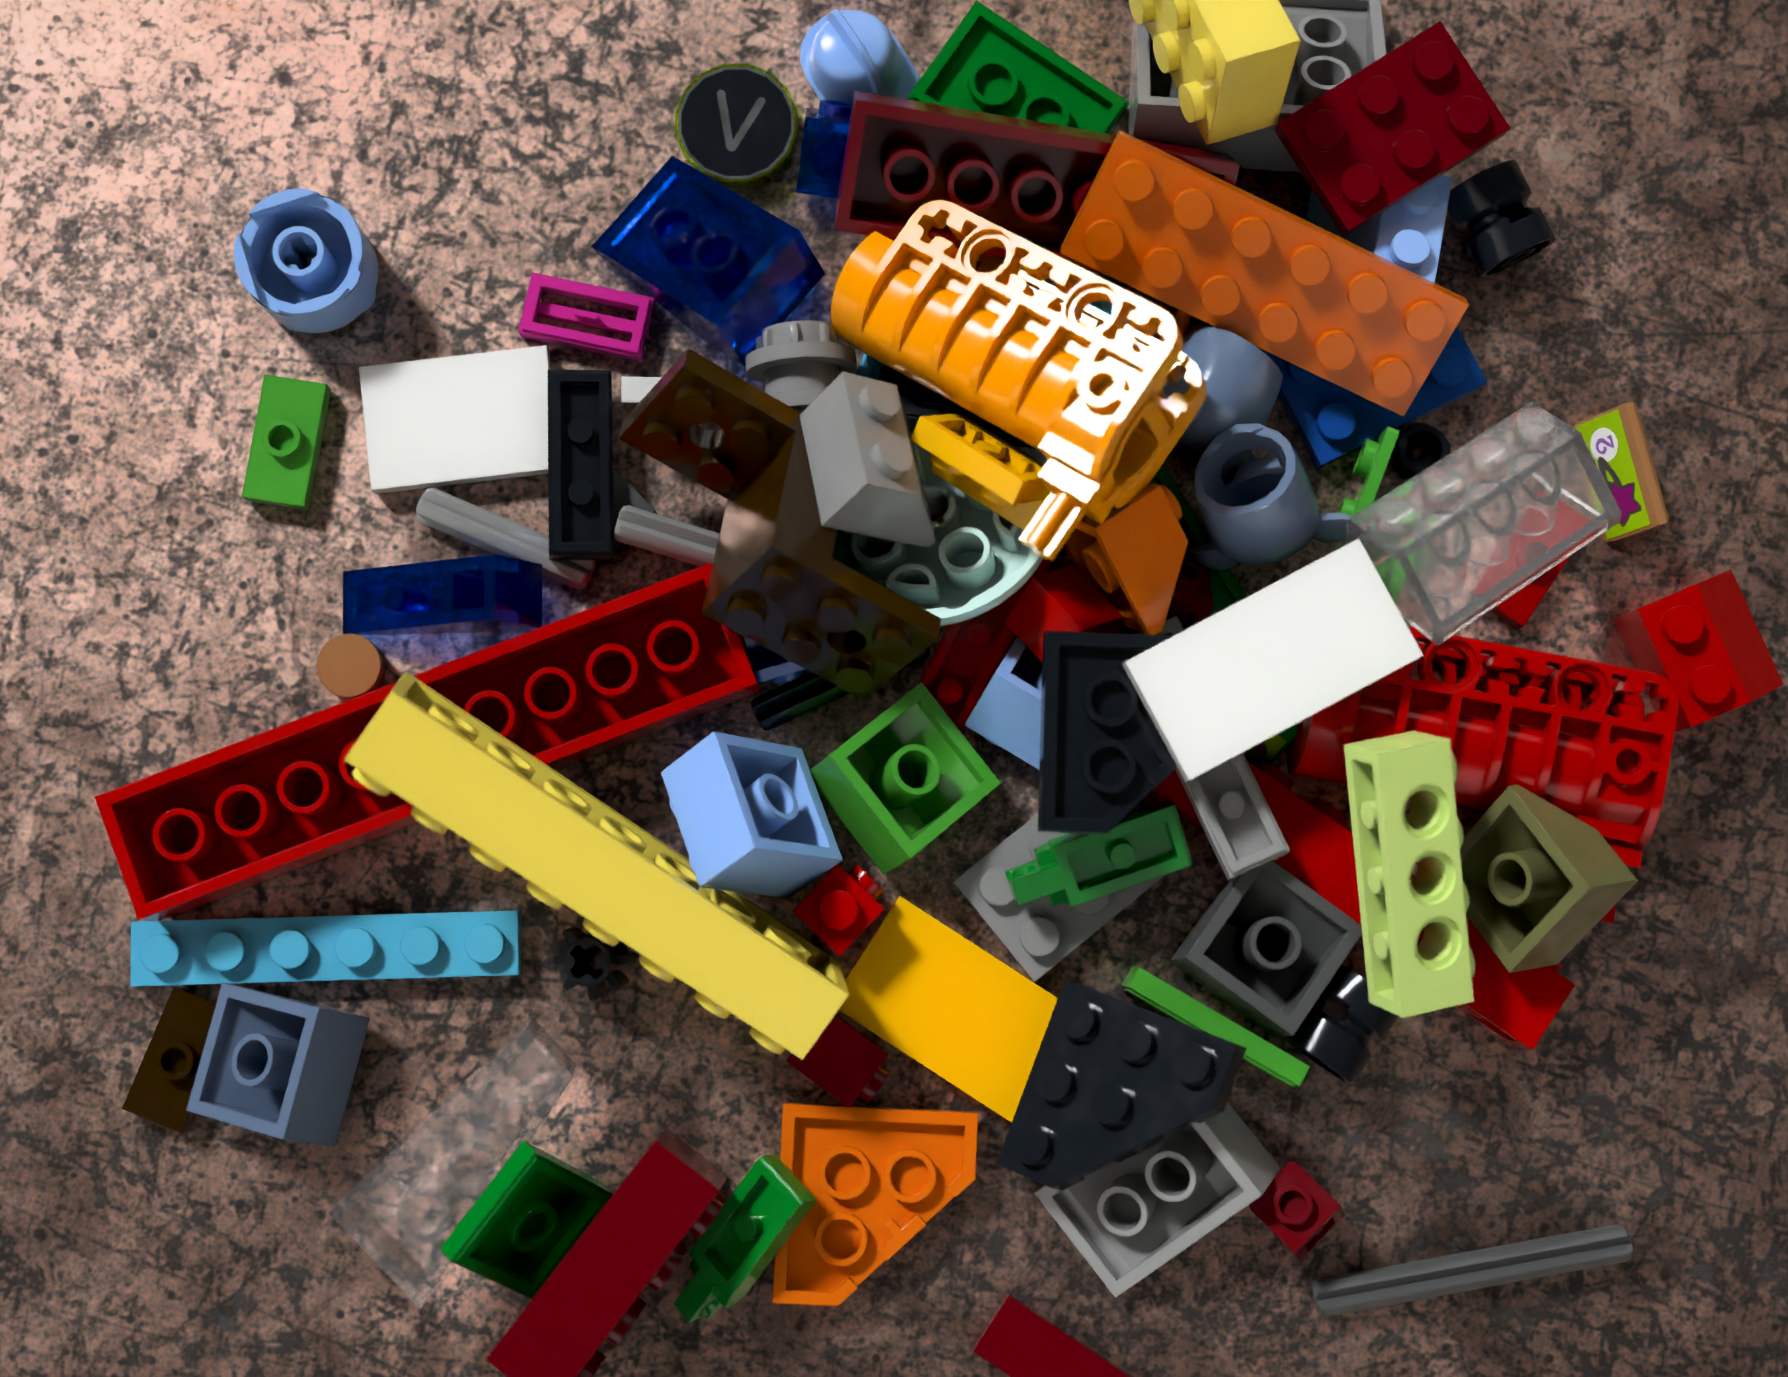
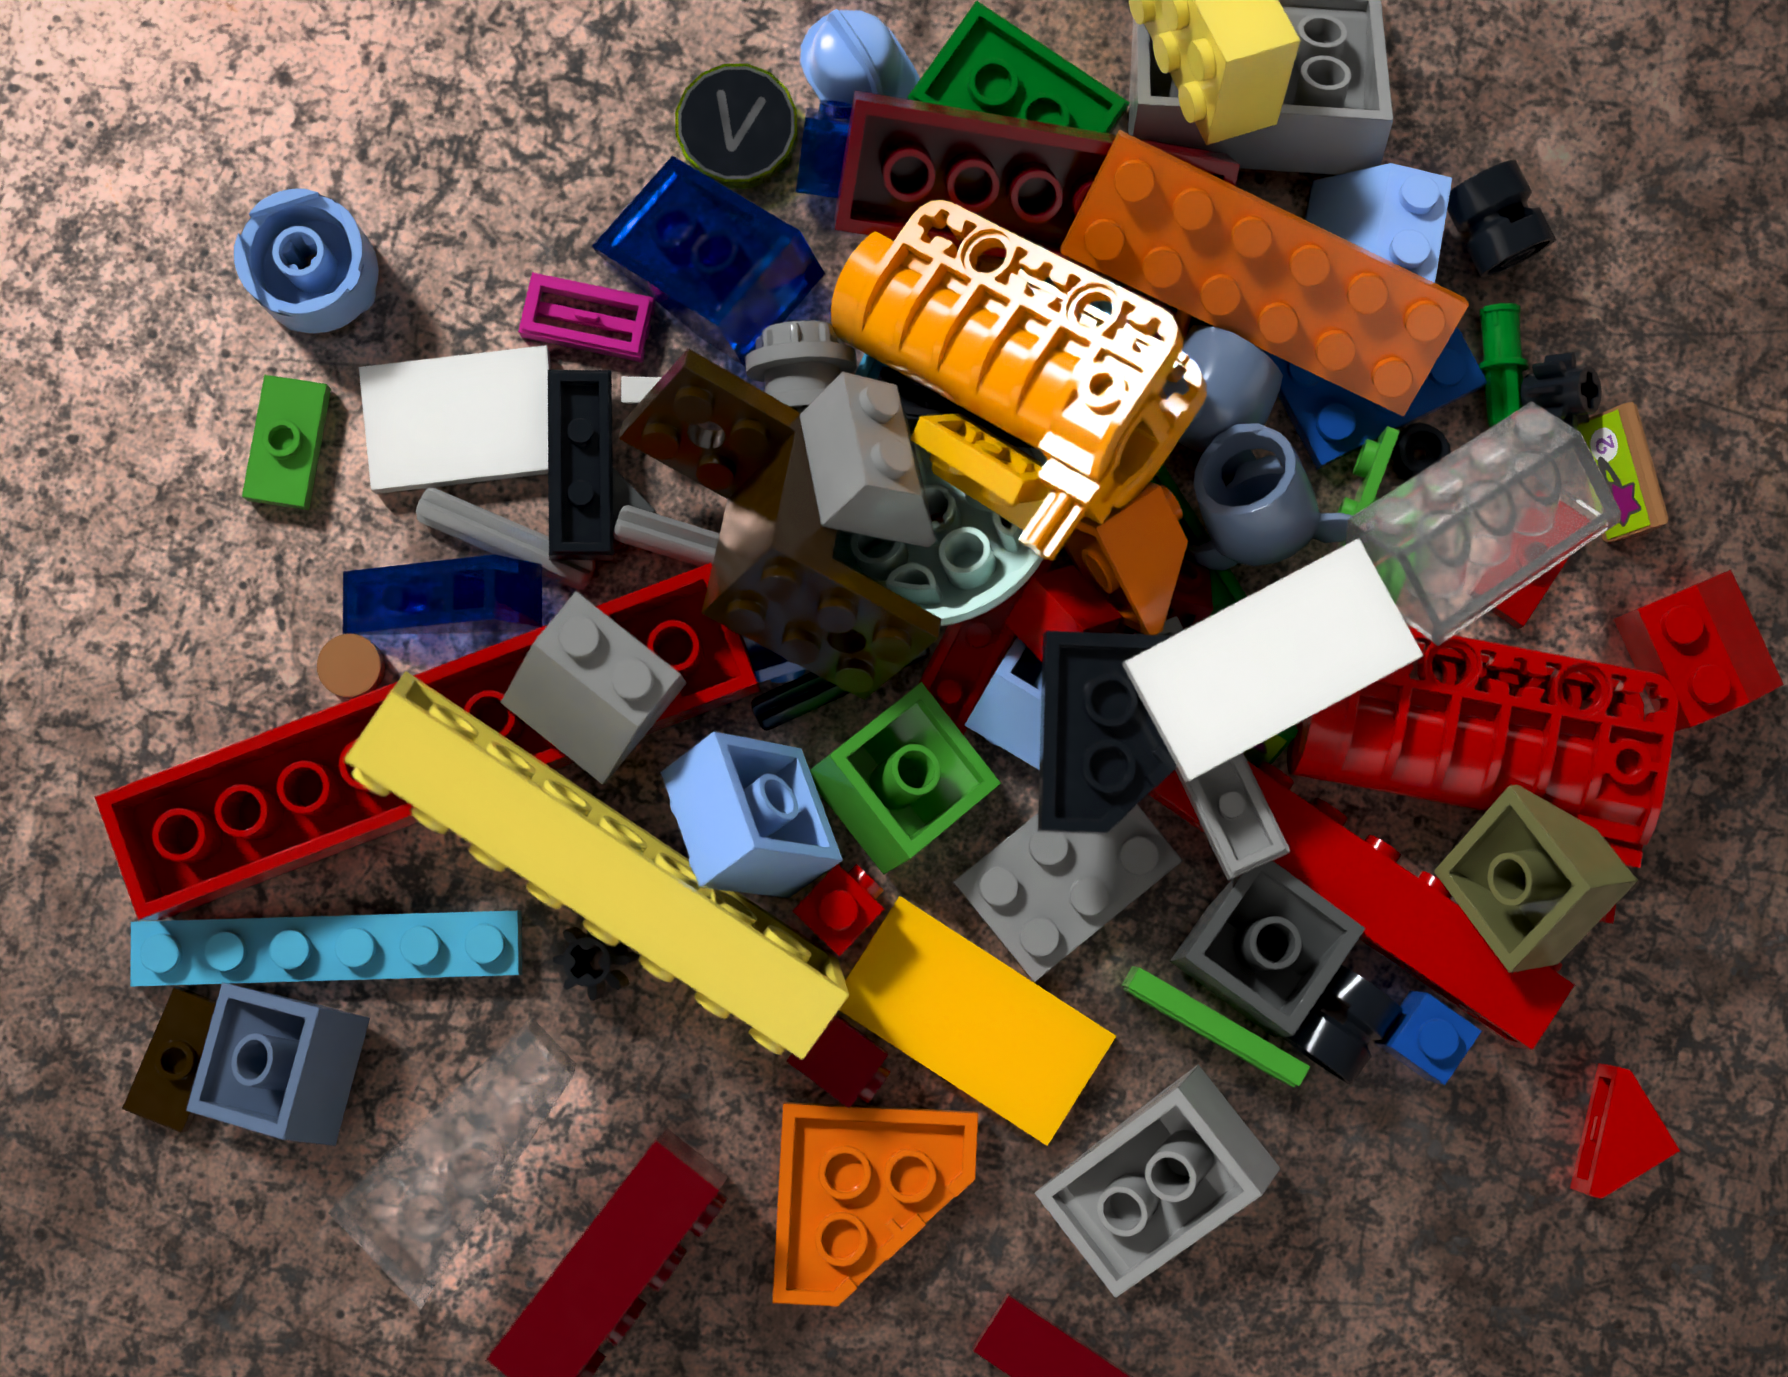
green tile [440,1140,614,1299] -> none
green hinge [673,1154,817,1323] -> none
black plate [996,979,1247,1190] -> none
green hinge [1005,799,1193,907] -> none
dark red bracket [1249,1161,1345,1262] -> none
dark red plate [1274,21,1511,237] -> none
dark grey axle [1312,1224,1633,1317] -> none
yellowish green brick [1344,731,1475,1018] -> none
none -> light grey slope [501,591,687,785]
none -> blue brick [1374,991,1482,1085]
none -> green axle [1478,303,1529,431]
none -> black gear [1521,352,1602,434]
none -> red slope [1570,1063,1680,1199]

